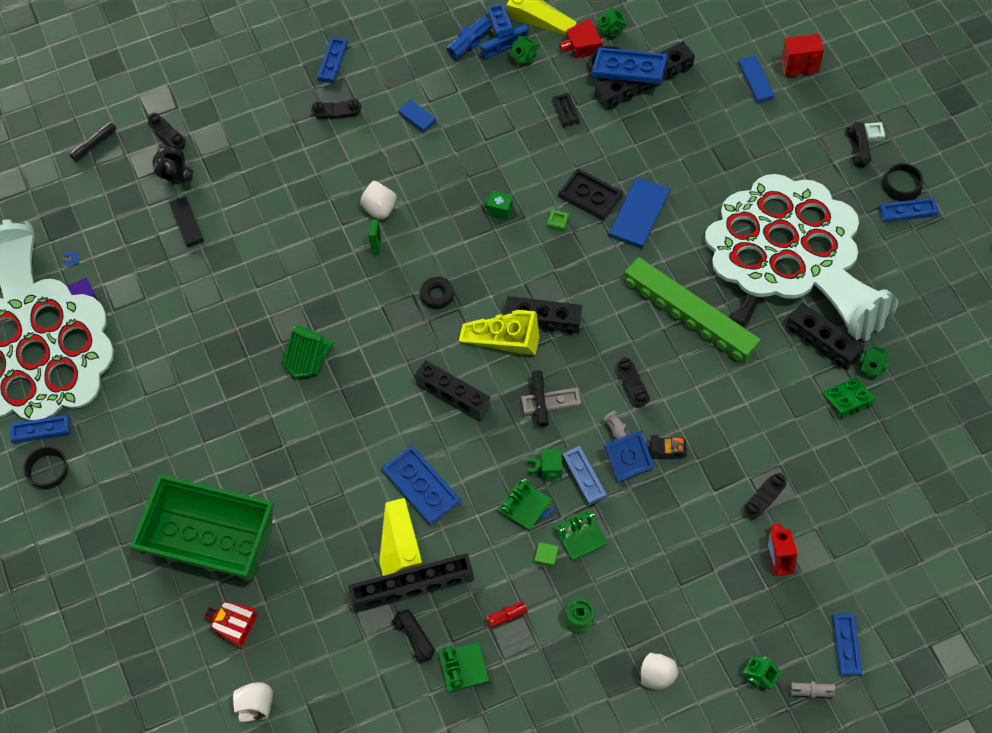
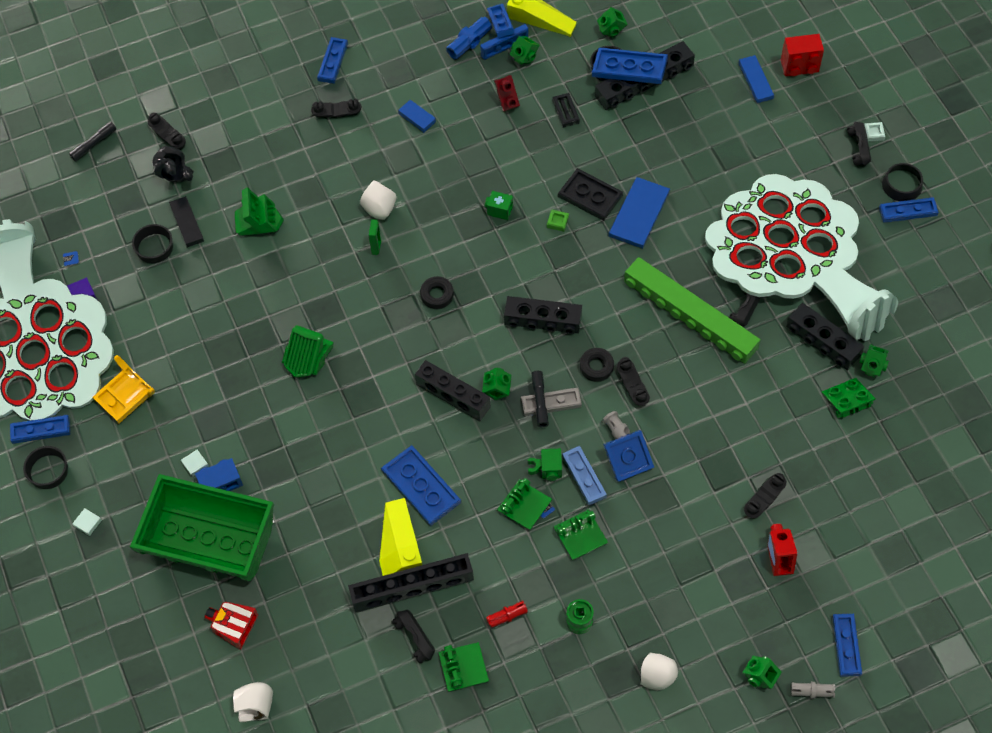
neon yellow wedge [459,310,539,355] -> none
bright green tile [534,542,559,567] -> none
red torso [559,19,603,58] -> none
black leg [649,435,687,459] -> none
none -> light aqua tile [73,508,102,536]
none -> yellow piece [93,355,155,423]
none -> black tyre [132,224,173,263]
none -> light aqua tile [181,450,209,477]
none -> blue brick [195,458,243,491]
none -> green piece [235,187,284,236]
none -> green brick [482,368,512,400]
none -> dark red hips [494,75,520,111]
none -> black tyre [580,348,614,382]

